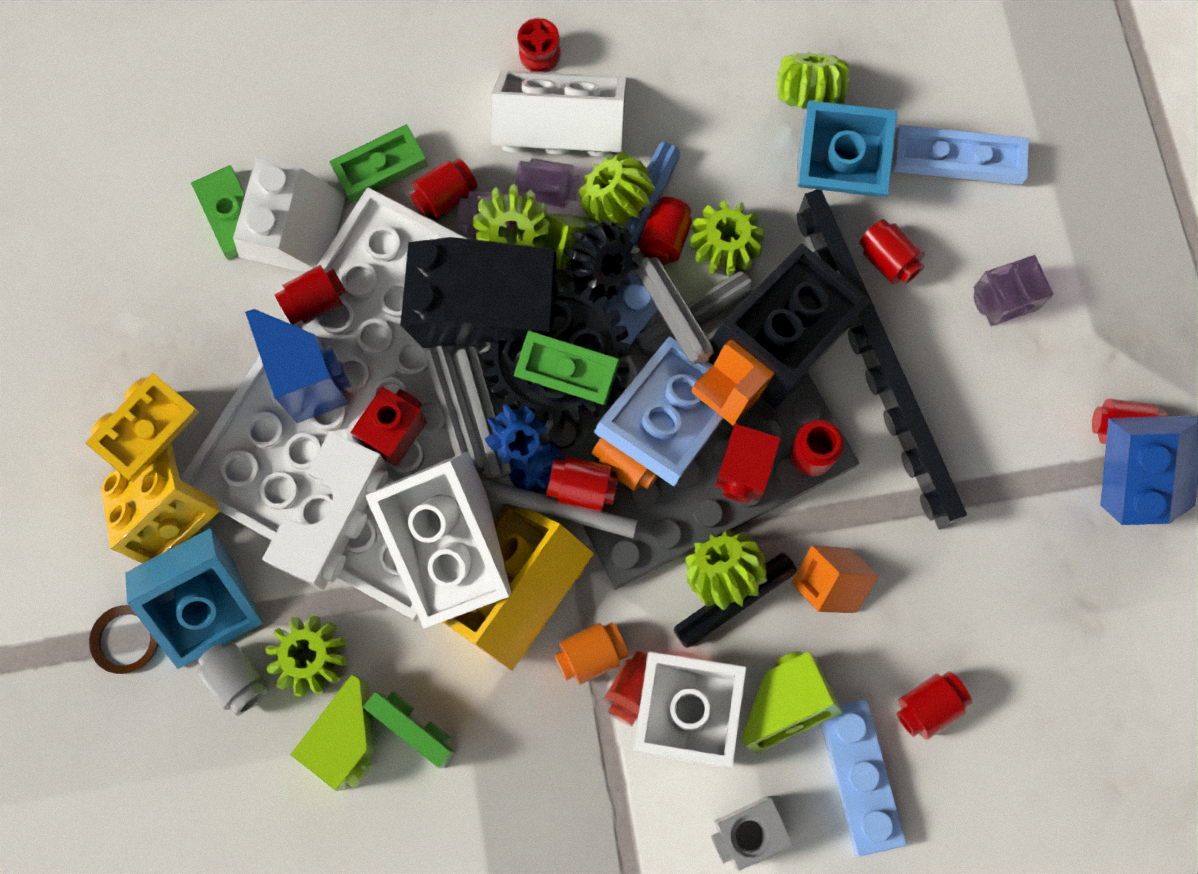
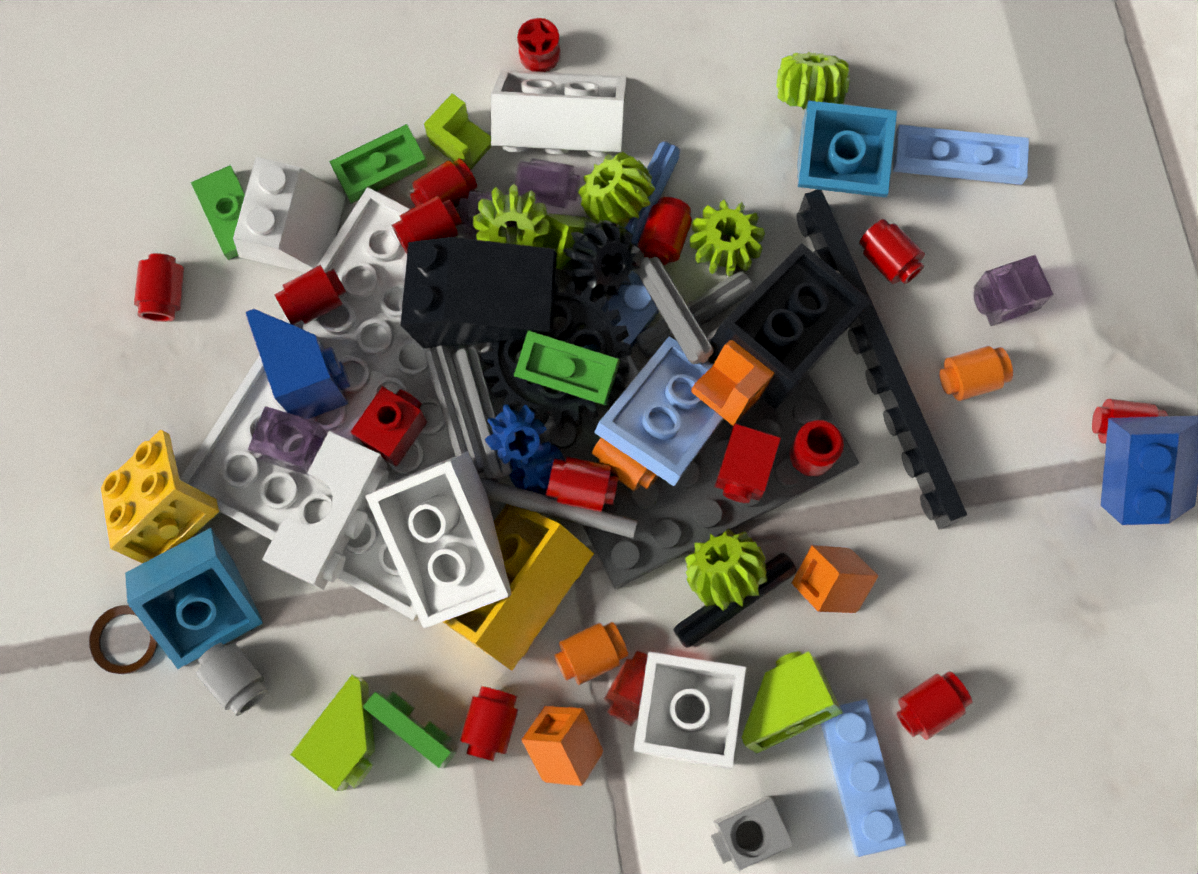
yellow bracket [85,372,199,483] -> none
lime gear [265,615,349,697] -> none
none -> red brick [134,253,184,322]
none -> clear purple brick [248,406,327,476]
none -> red brick [391,195,462,253]
none -> lime panel [424,93,493,170]
none -> red brick [459,686,519,762]
none -> orange panel [521,706,603,786]
none -> orange brick [939,346,1013,401]

